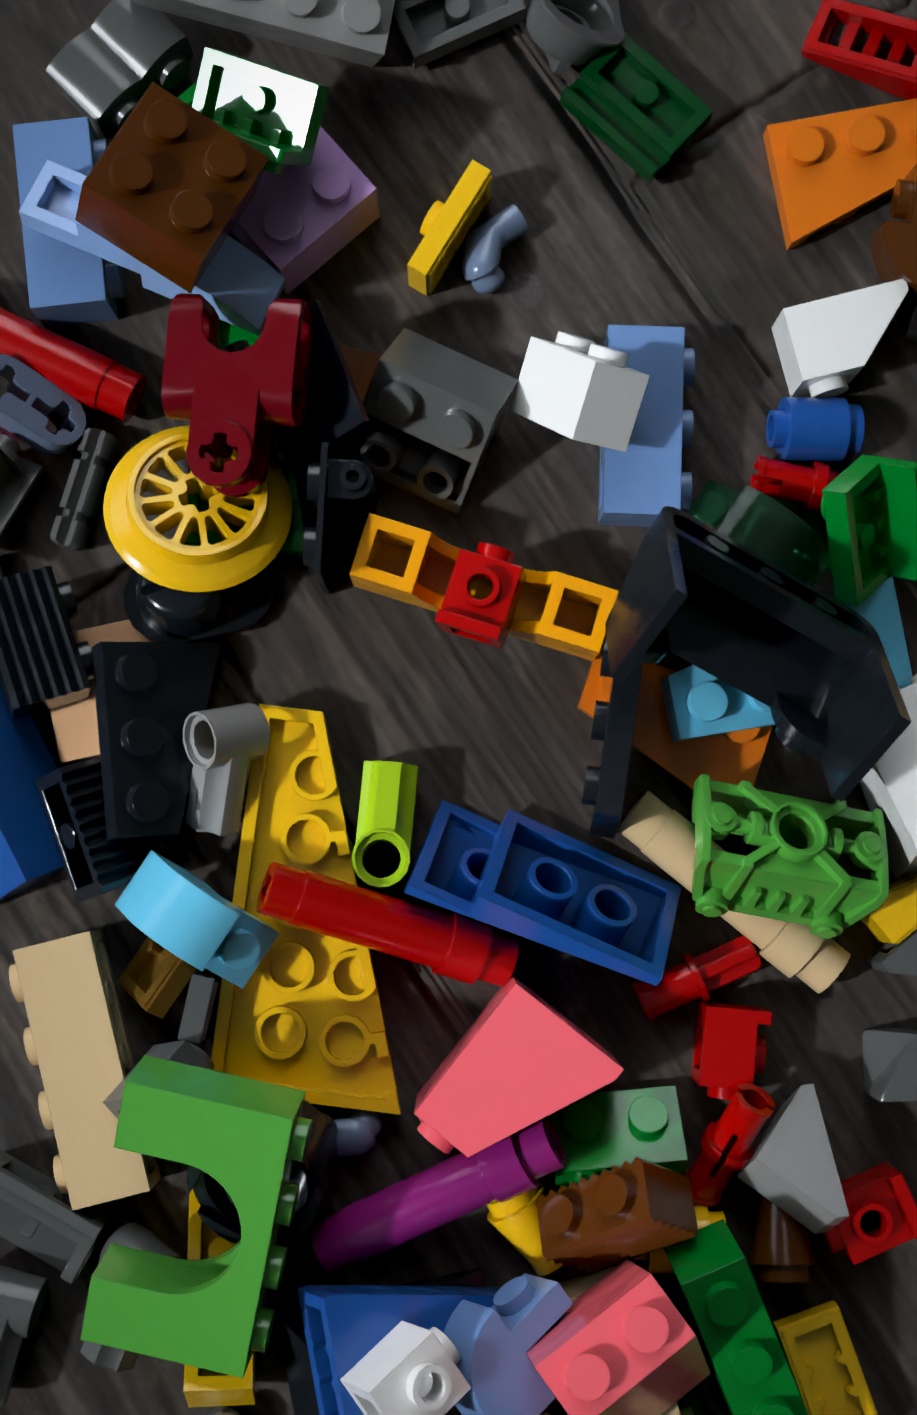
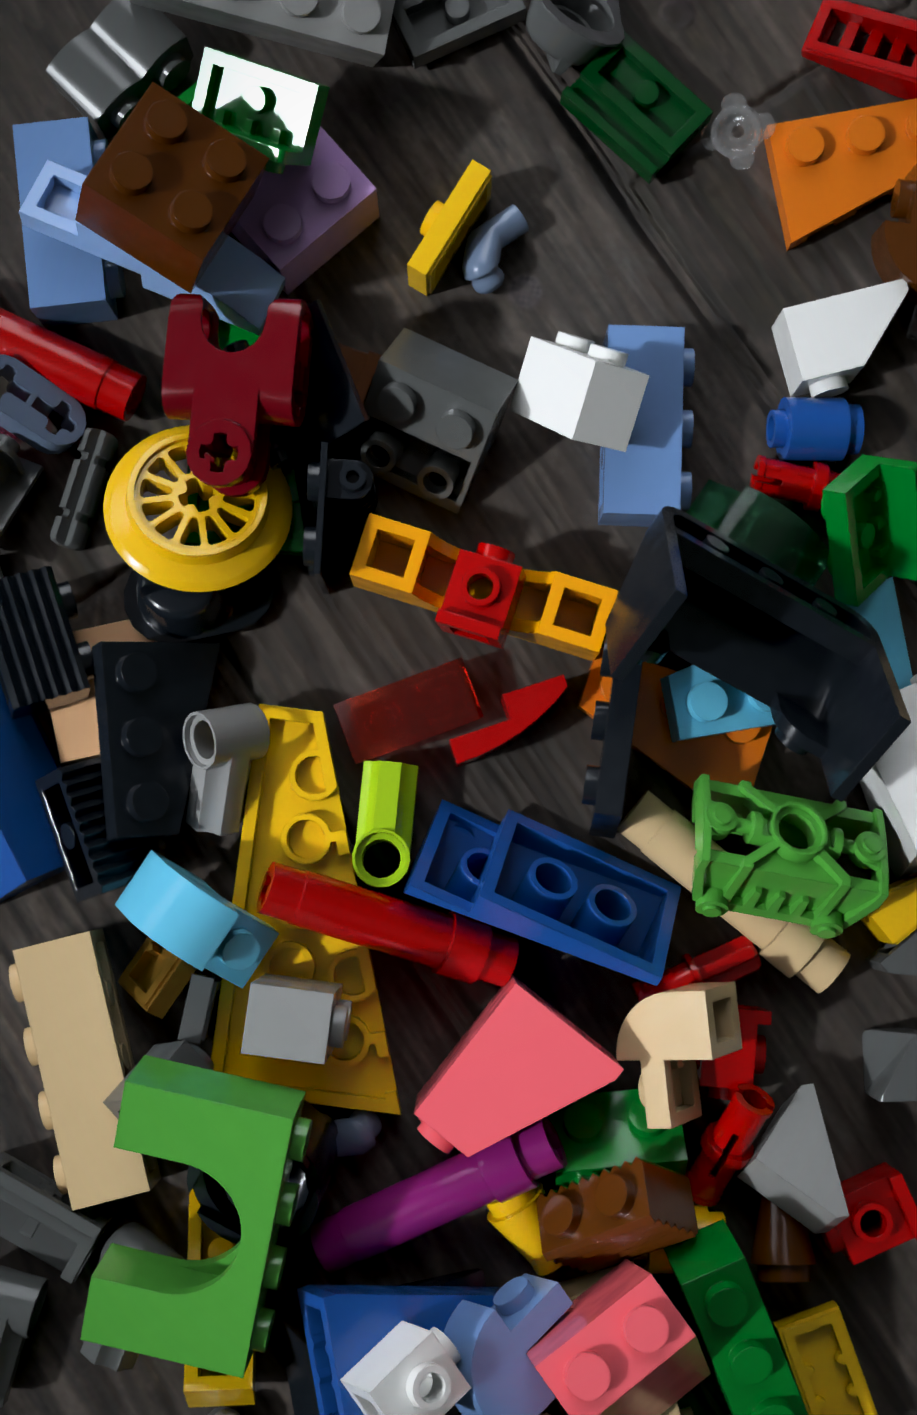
none -> light grey brick [241,973,352,1064]
none -> clear red slope [333,657,484,764]
none -> red slope [449,674,568,767]
none -> tan brick [616,981,743,1129]
none -> clear plate [701,93,776,170]

